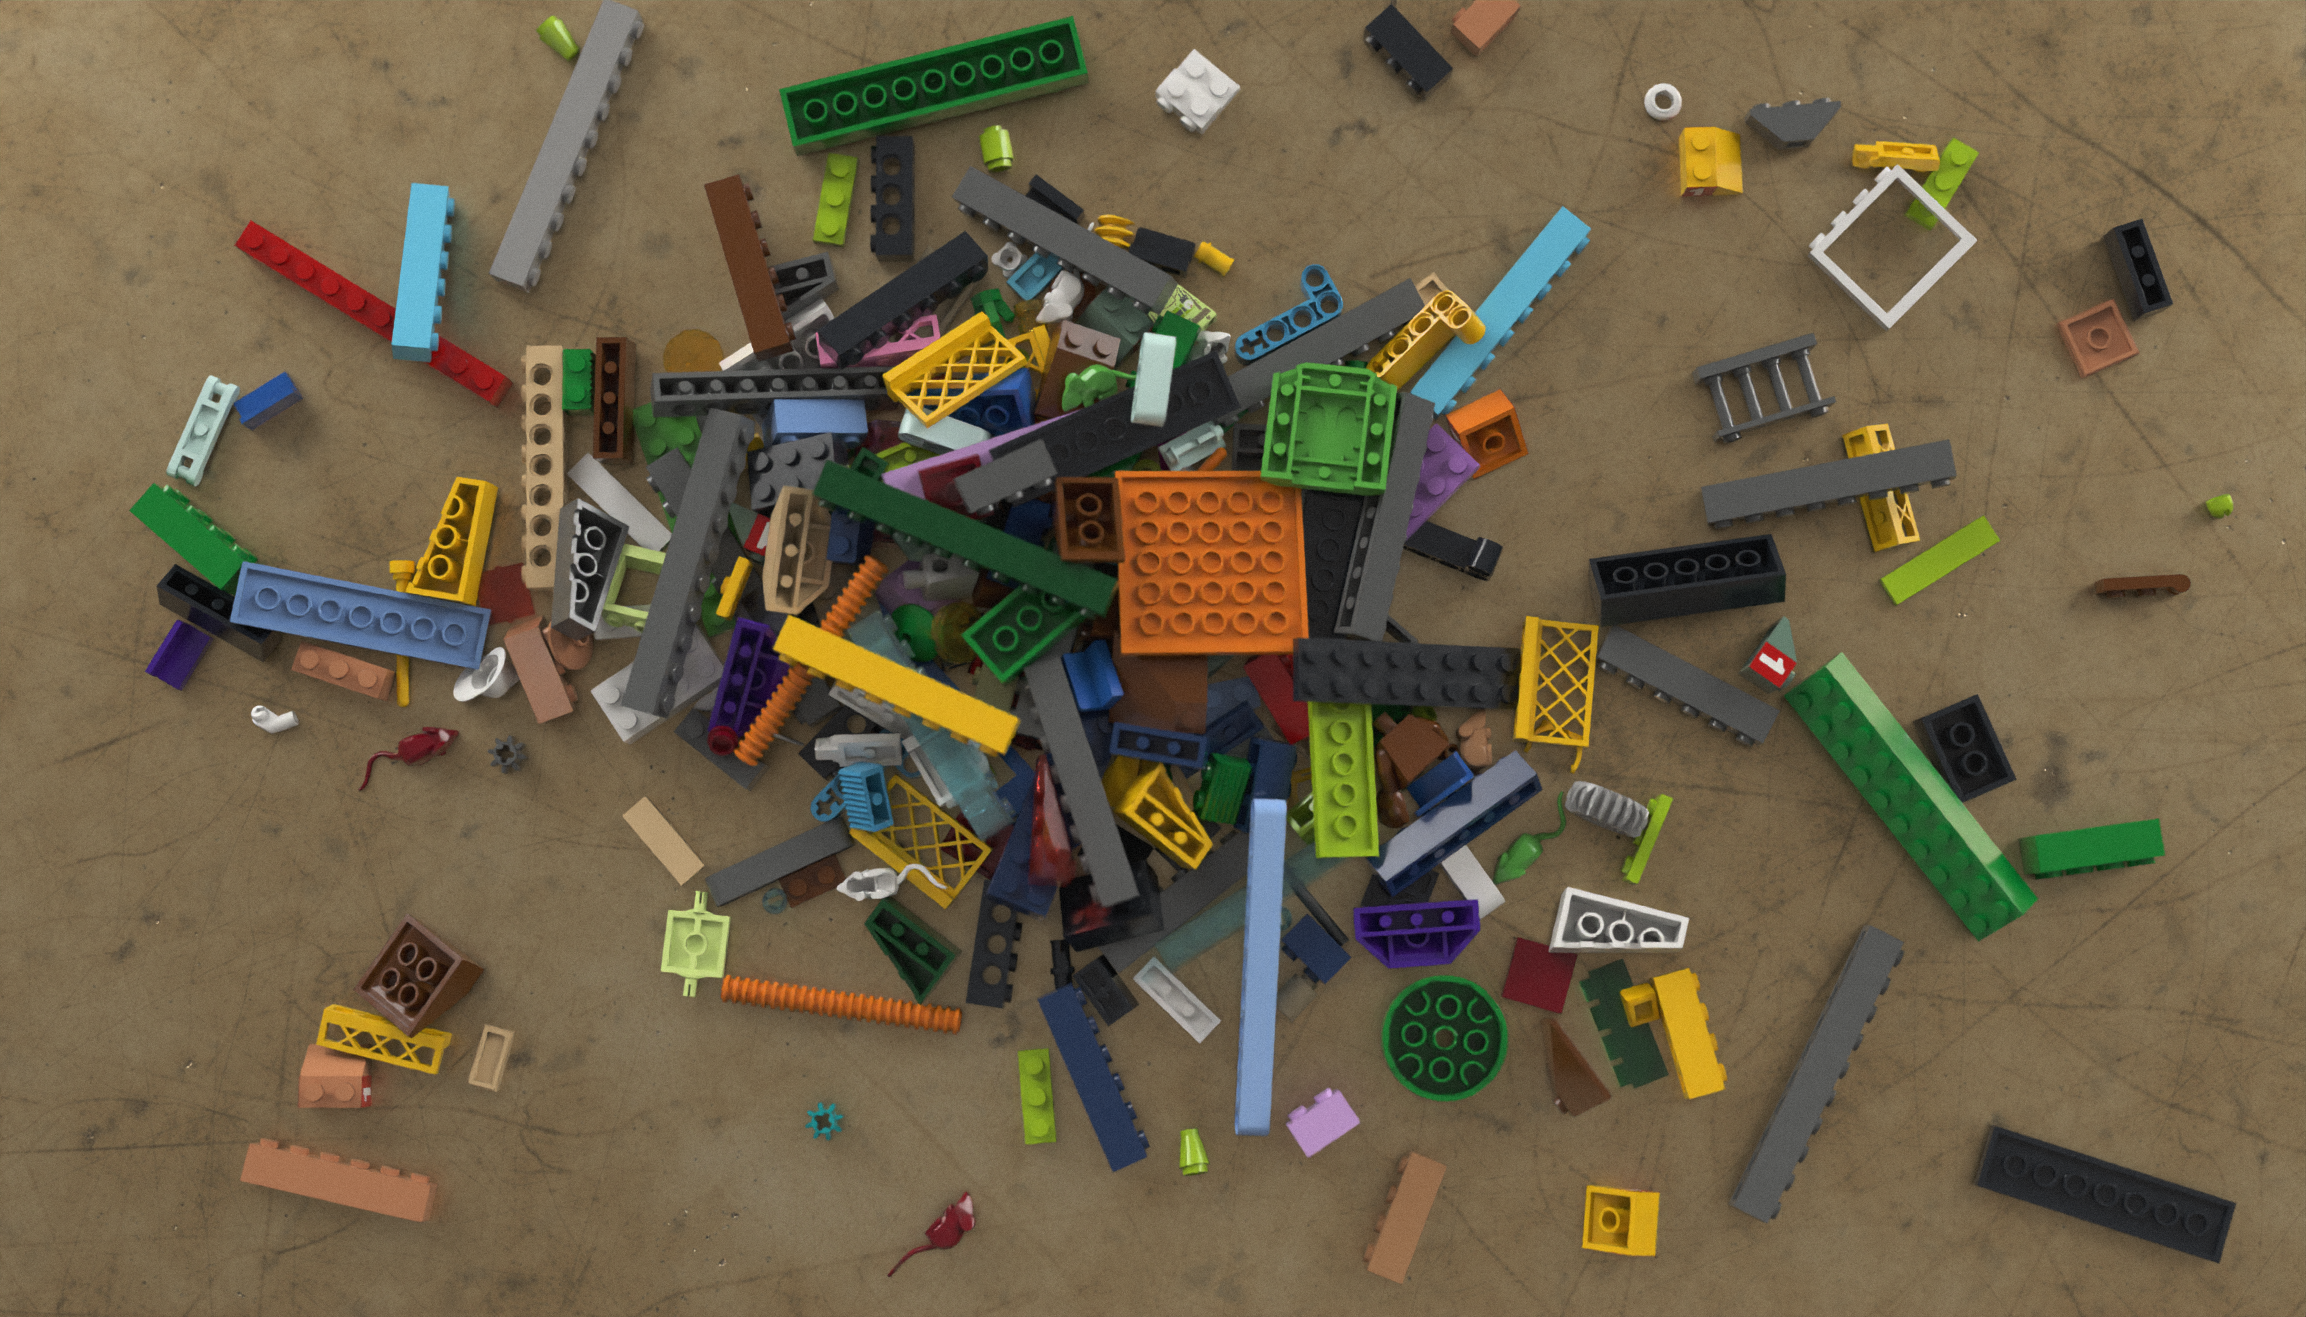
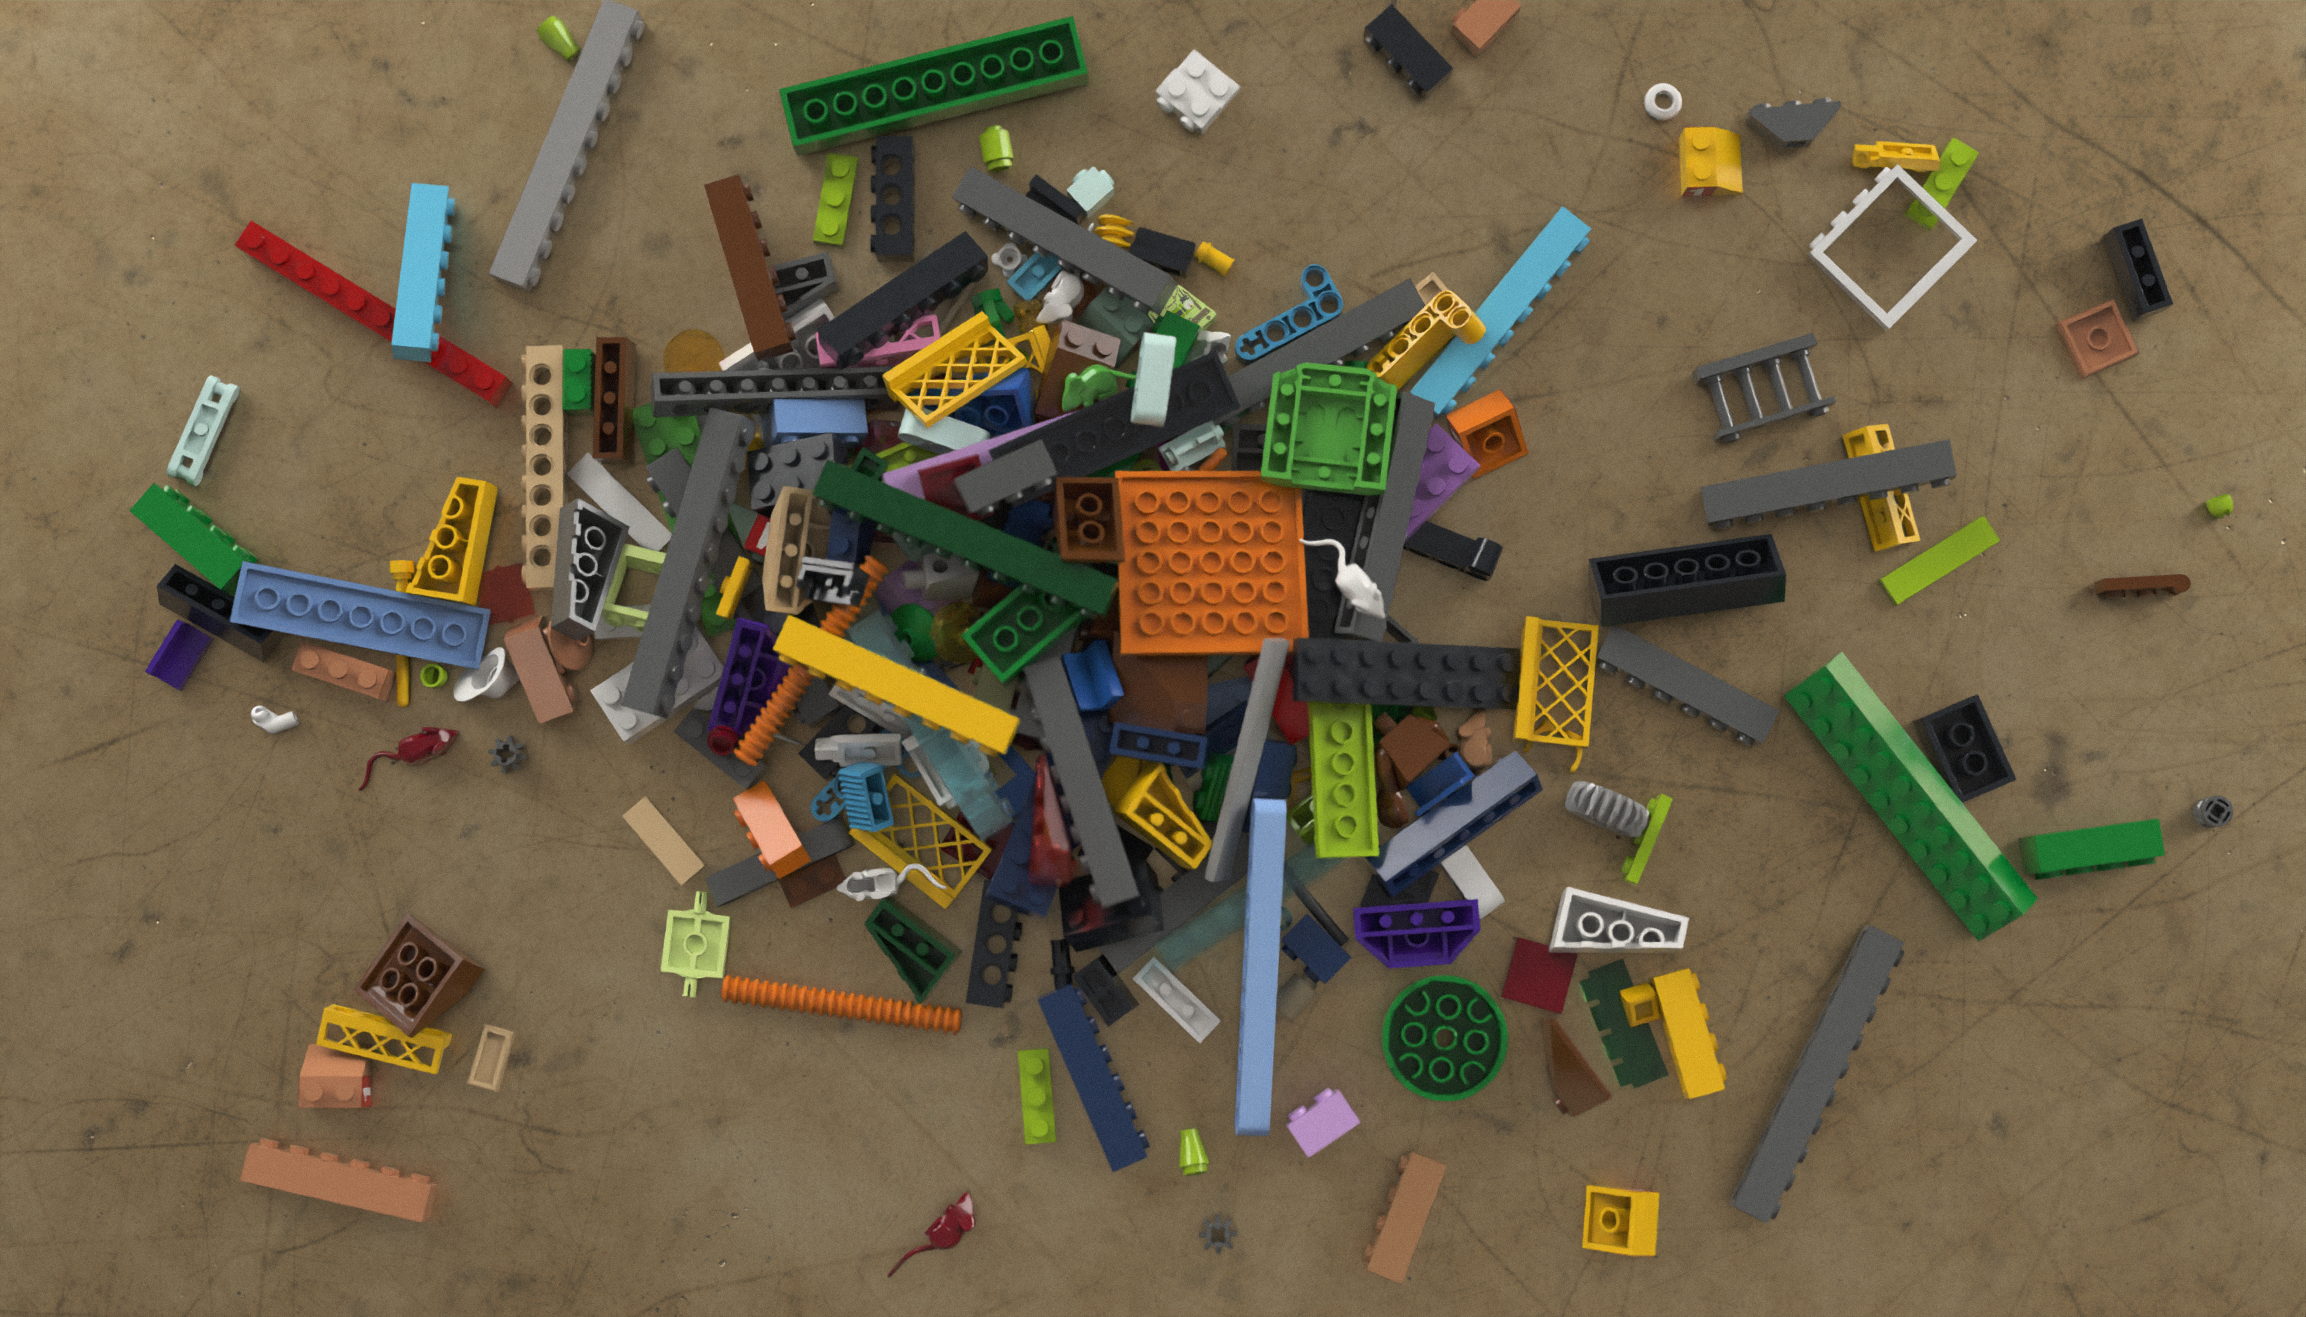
blue panel [233,371,304,430] -> none
clear light blue hinge [762,888,788,914] -> none
teal gear [805,1102,845,1140] -> none
bright green animal [1493,791,1566,885] -> none
slope [1738,616,1797,695] -> none
black plate [1974,1125,2236,1263] -> none
none -> lime hinge [420,663,448,689]
none -> orange brick [733,780,812,880]
none -> black hinge [797,556,870,607]
none -> light aqua brick [1067,166,1115,219]
none -> dark grey gear [1199,1214,1238,1254]
none -> light grey tile [1204,638,1290,882]
none -> white animal [1299,539,1385,619]
none -> dark grey wheel [2193,796,2233,828]

